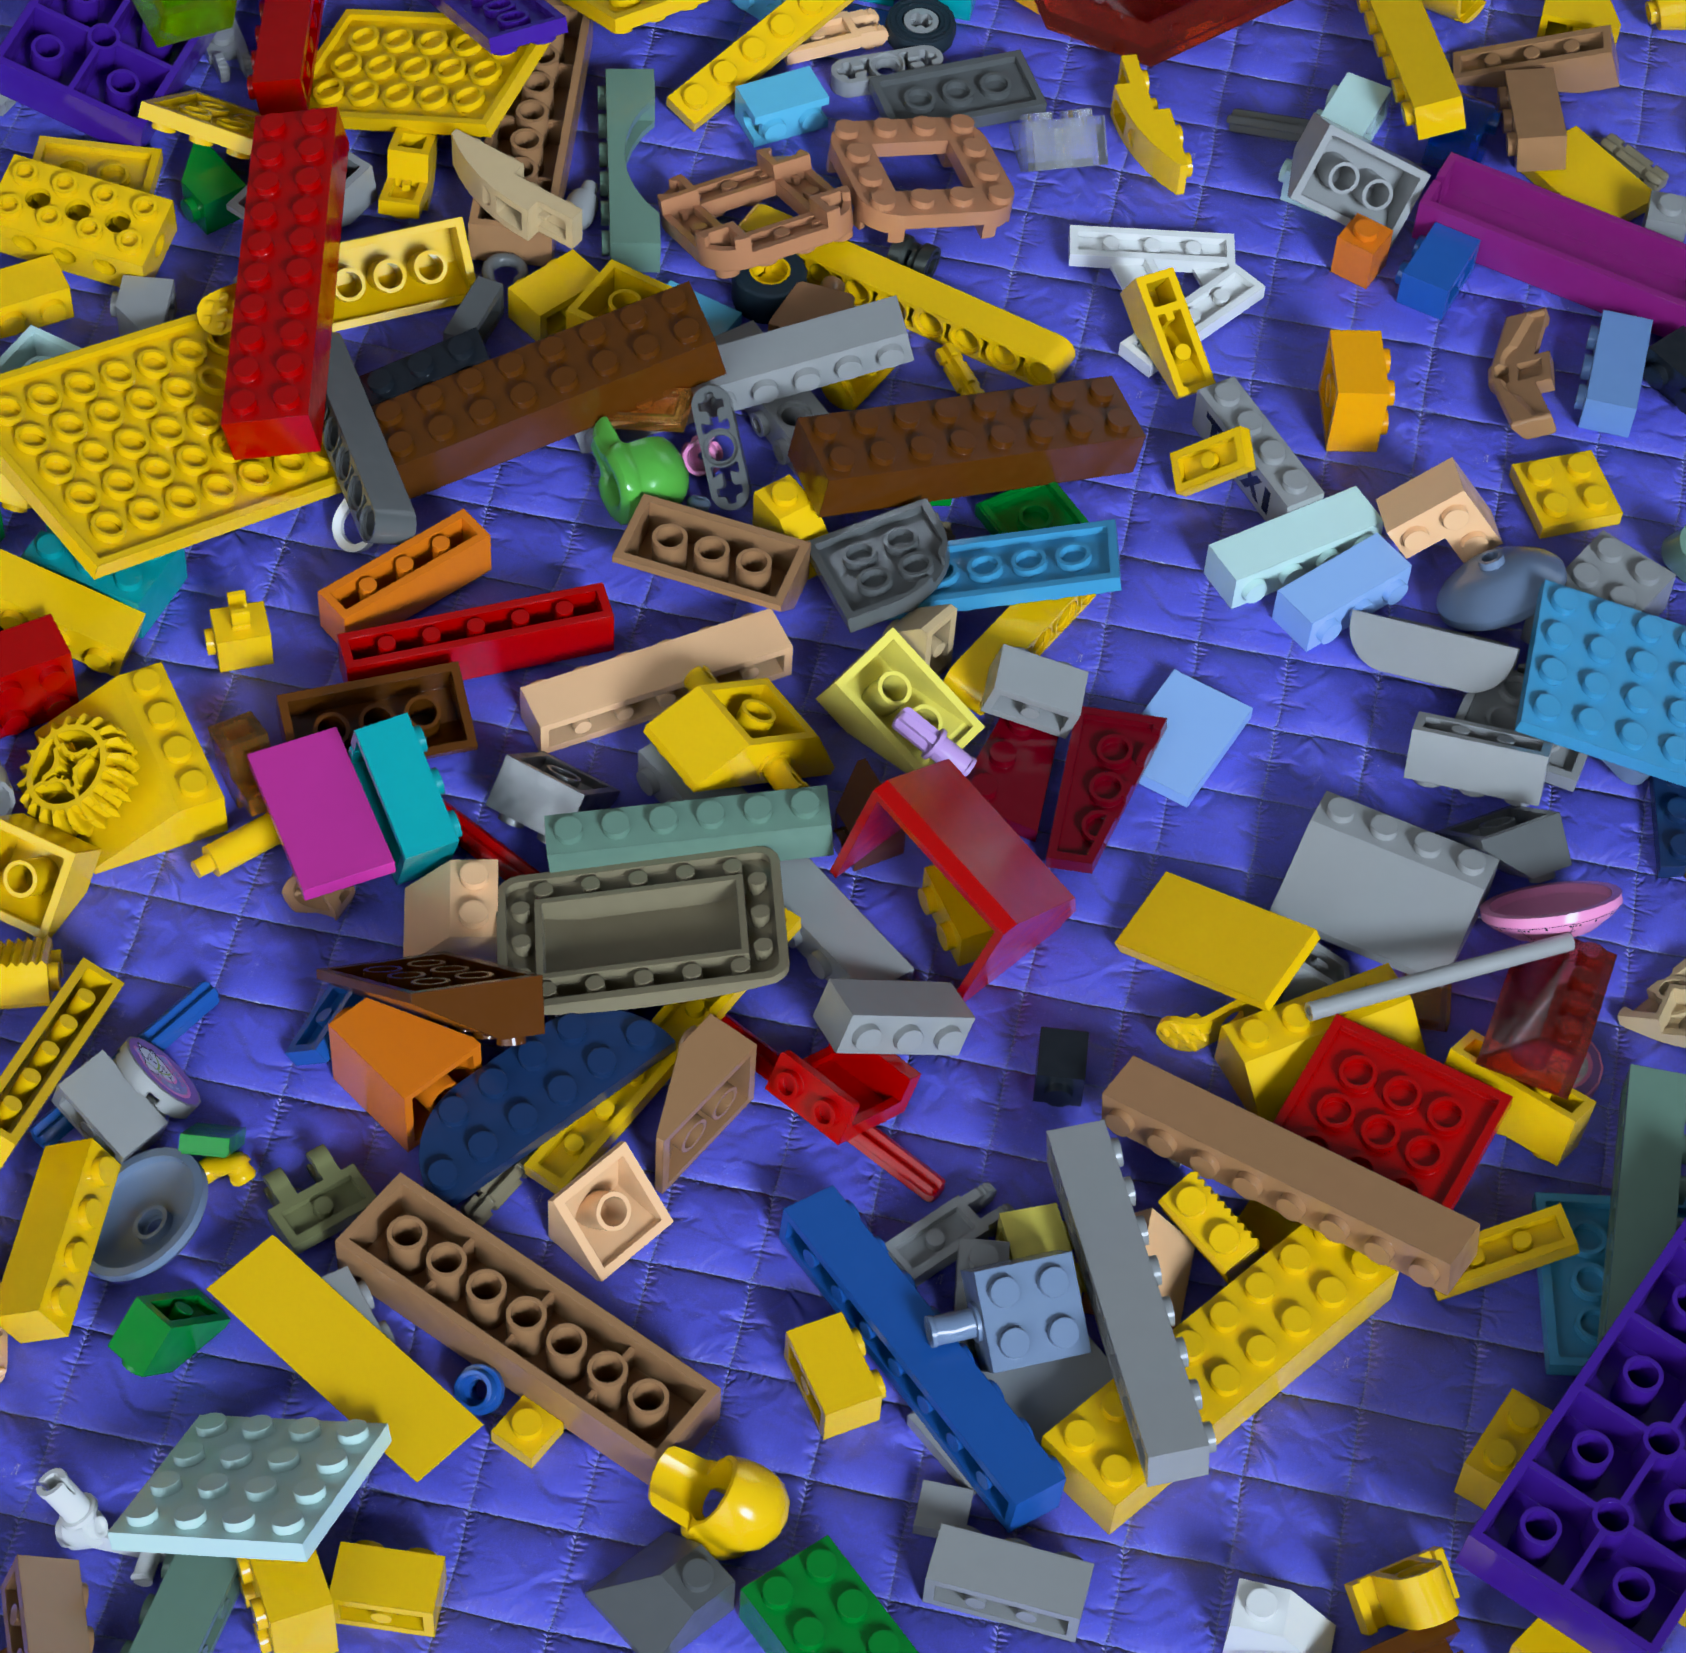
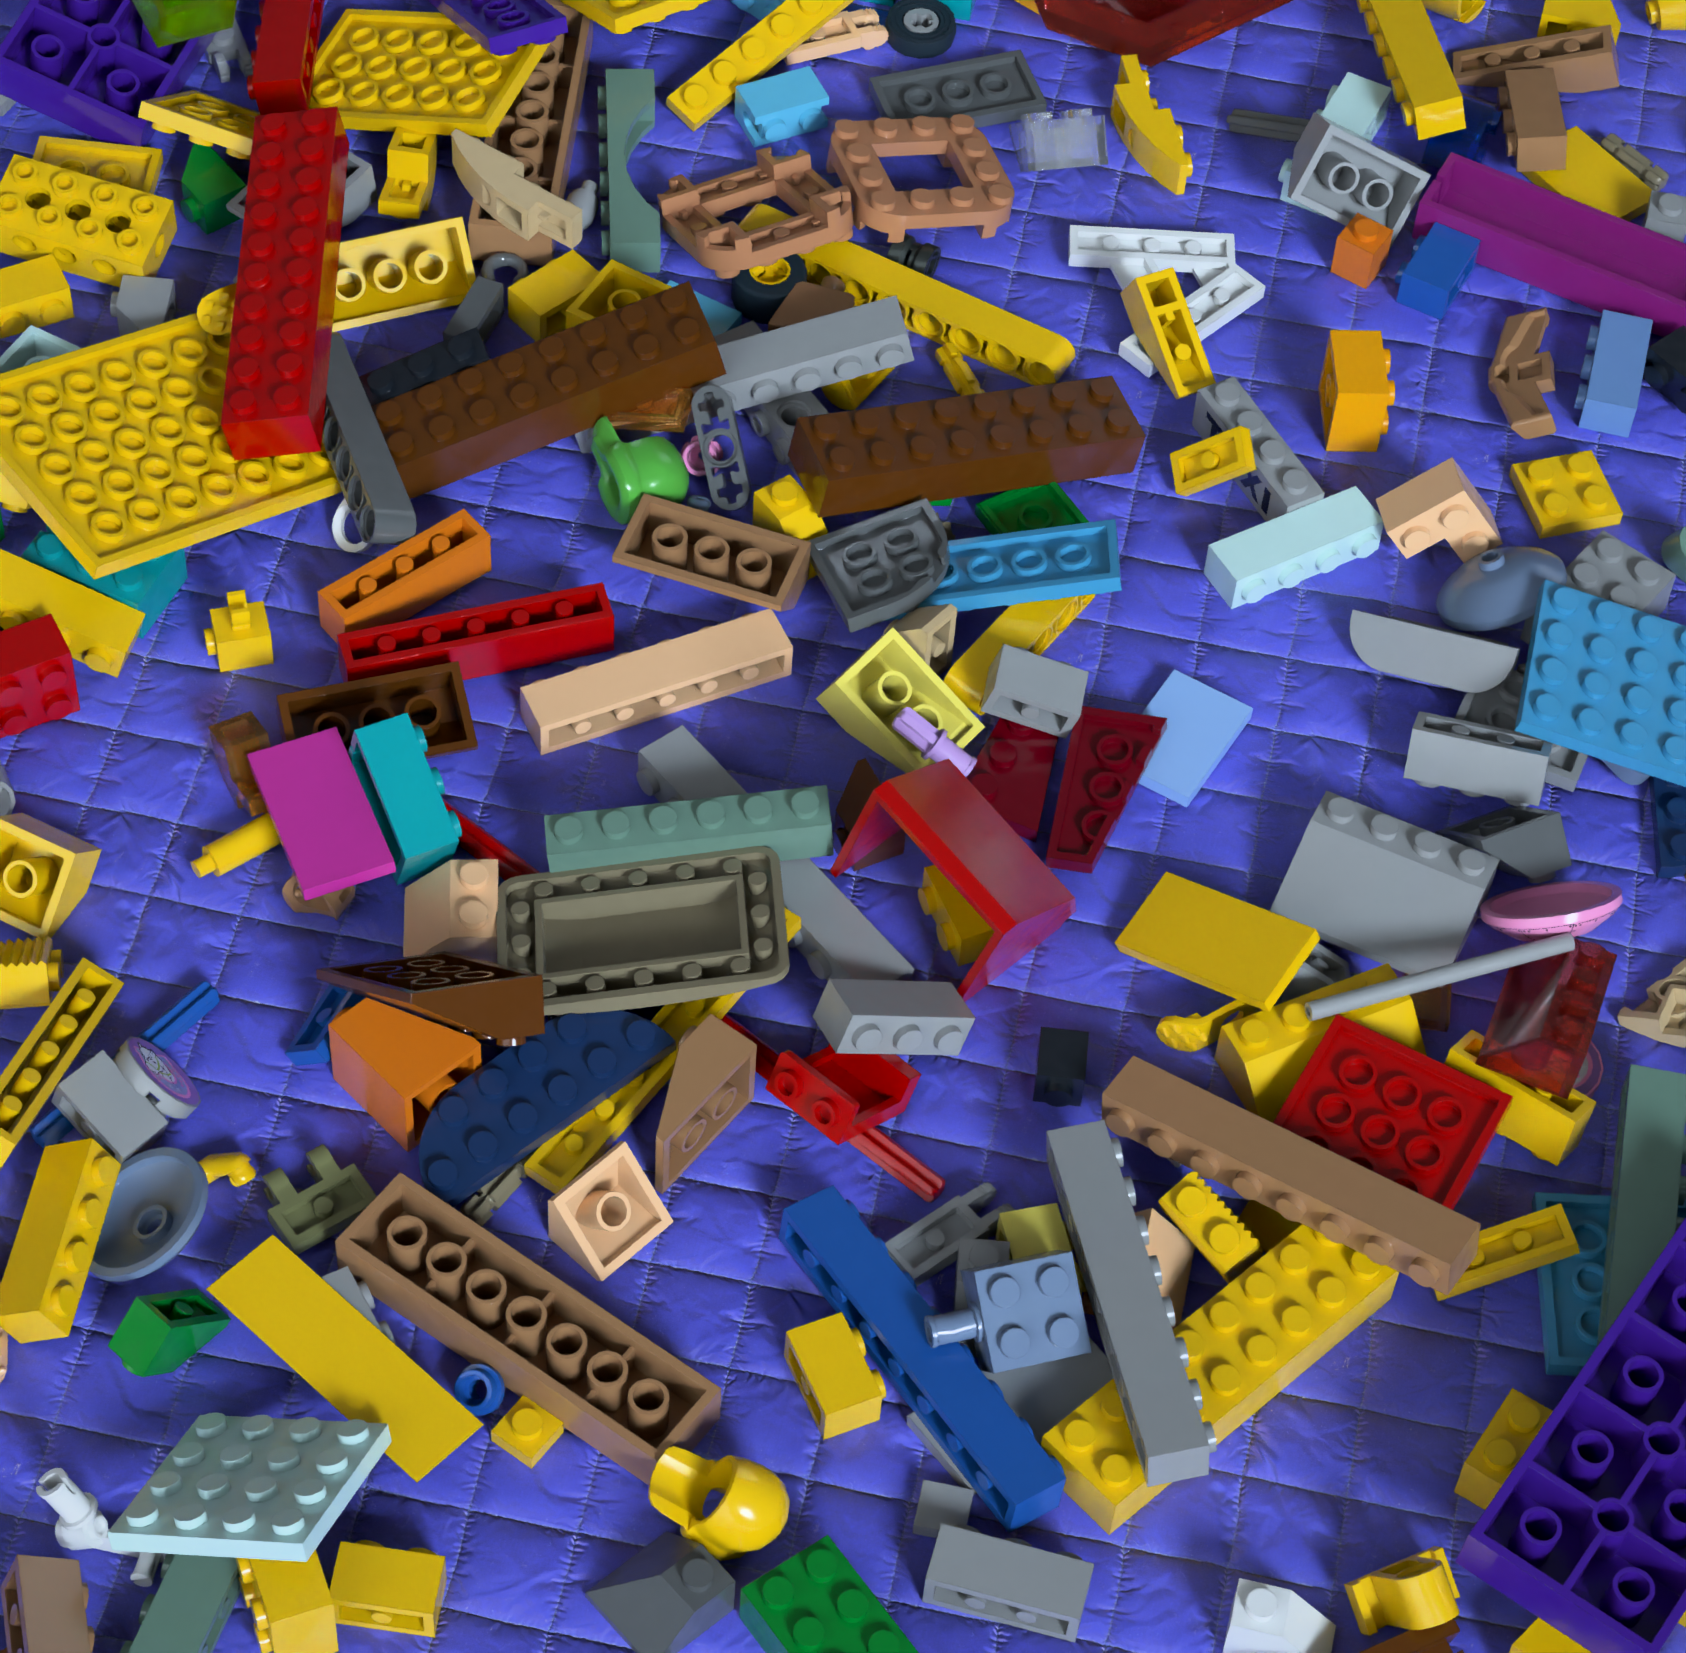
yellow gear [16,713,141,837] -> none
yellow slope [34,662,228,874] -> none
green tile [178,1122,246,1158] -> none
flat silver slope [485,751,620,844] -> none
yellow slope [643,665,835,792] -> none
light grey beam [830,45,943,98] -> none
light blue brick [1272,533,1412,652] -> none

